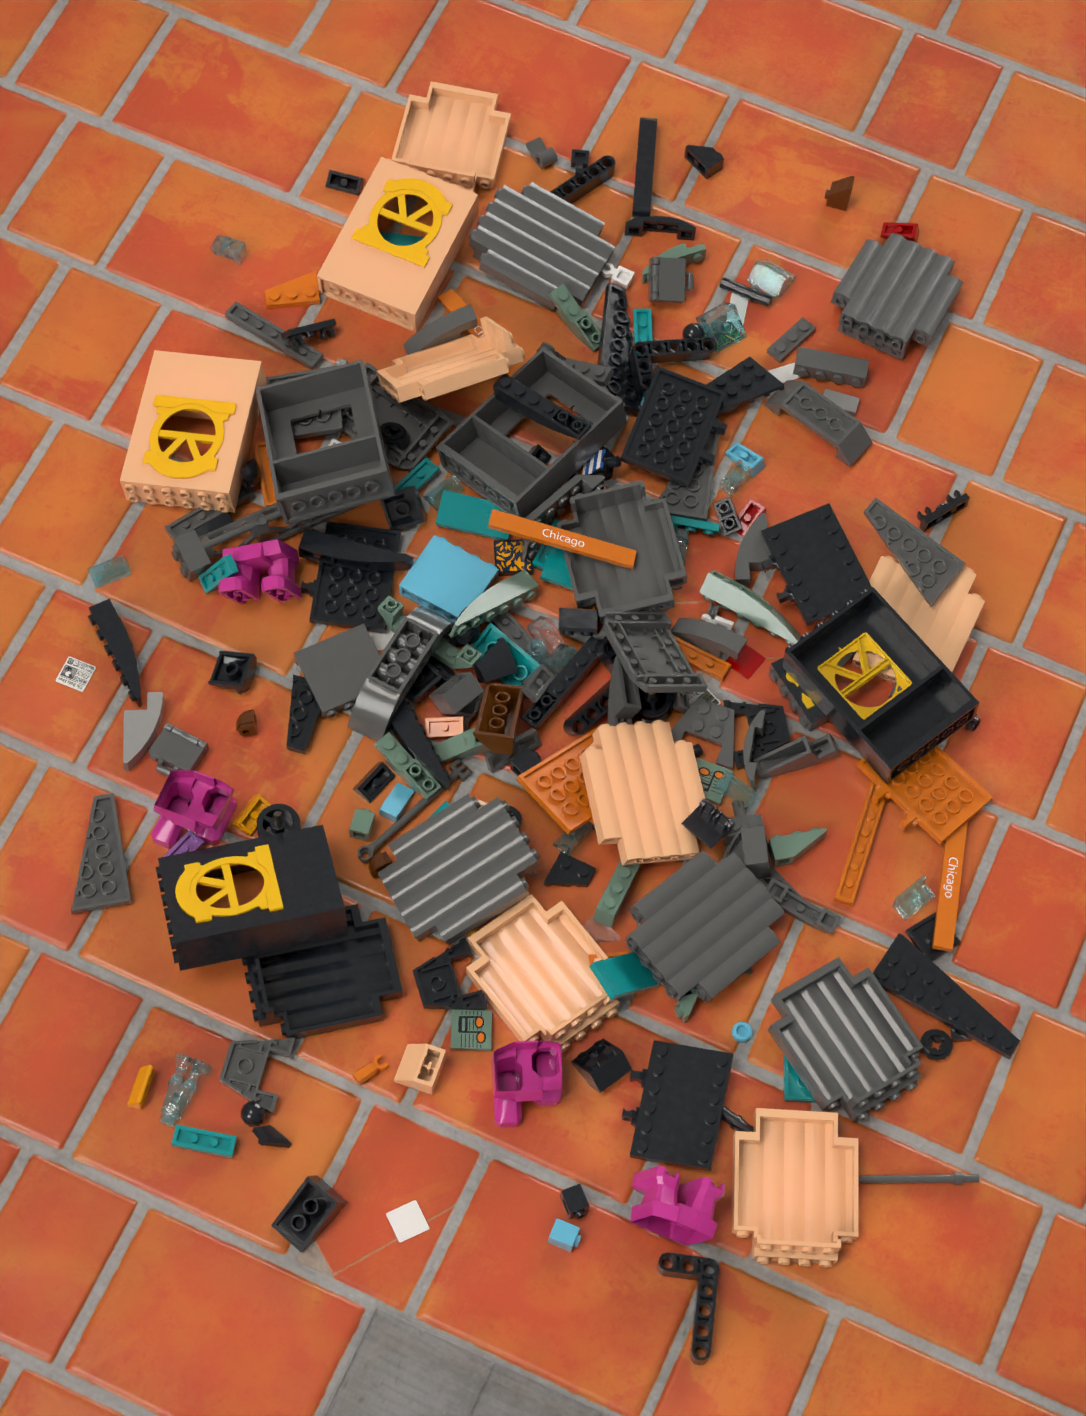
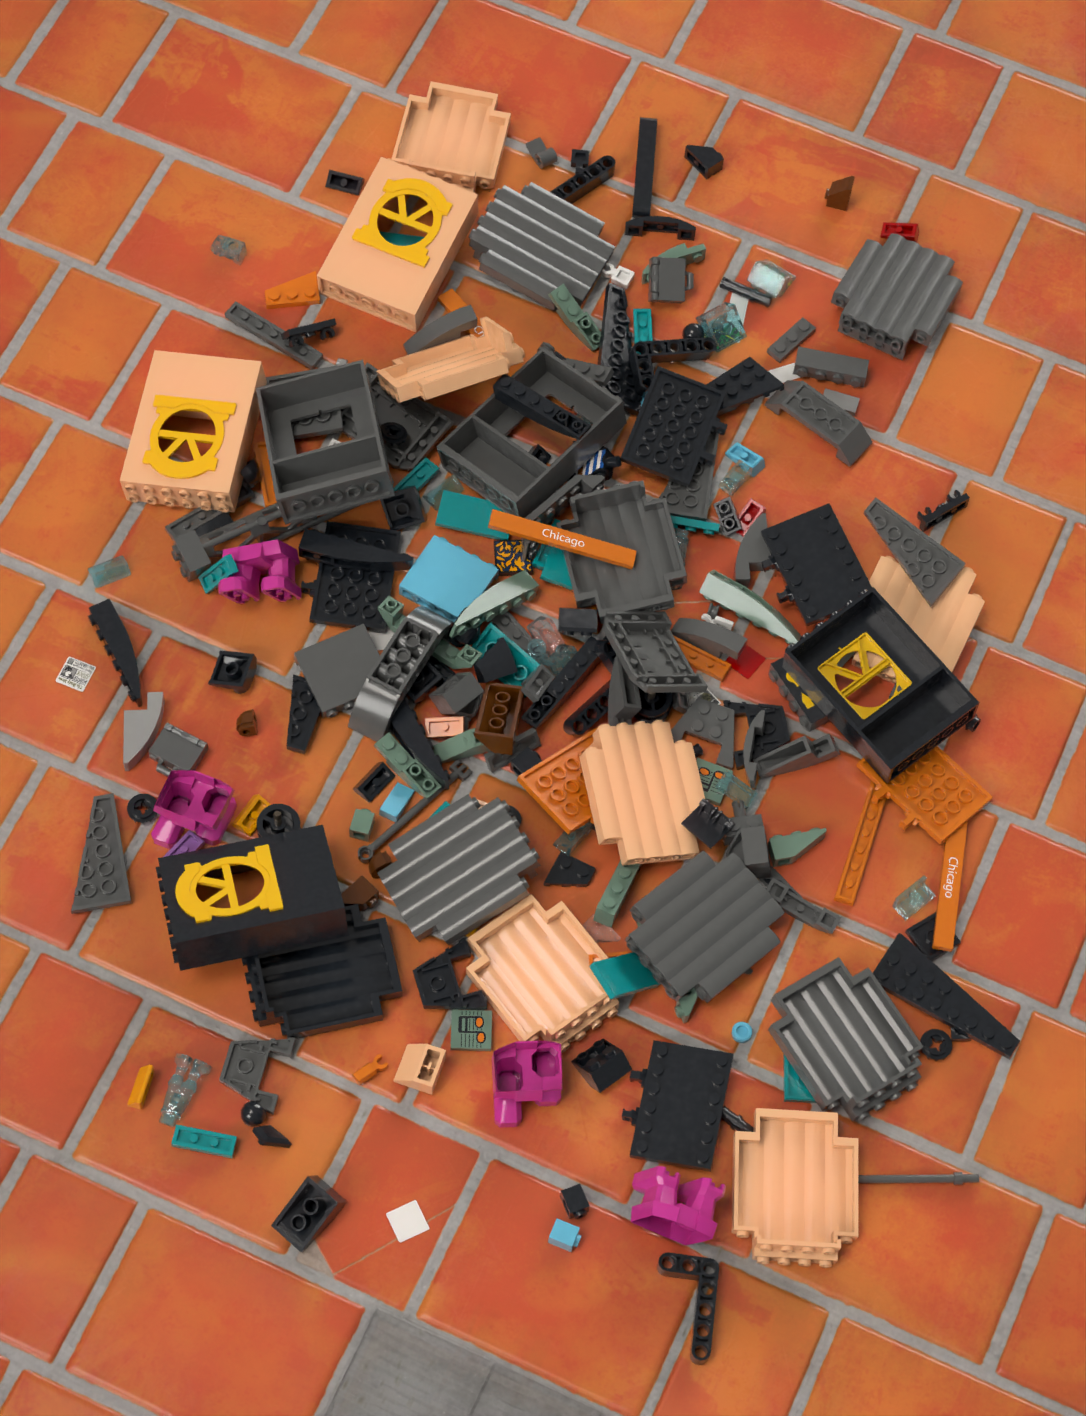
none -> black gear [127,794,157,824]
none -> reddish brown slope [341,875,379,911]

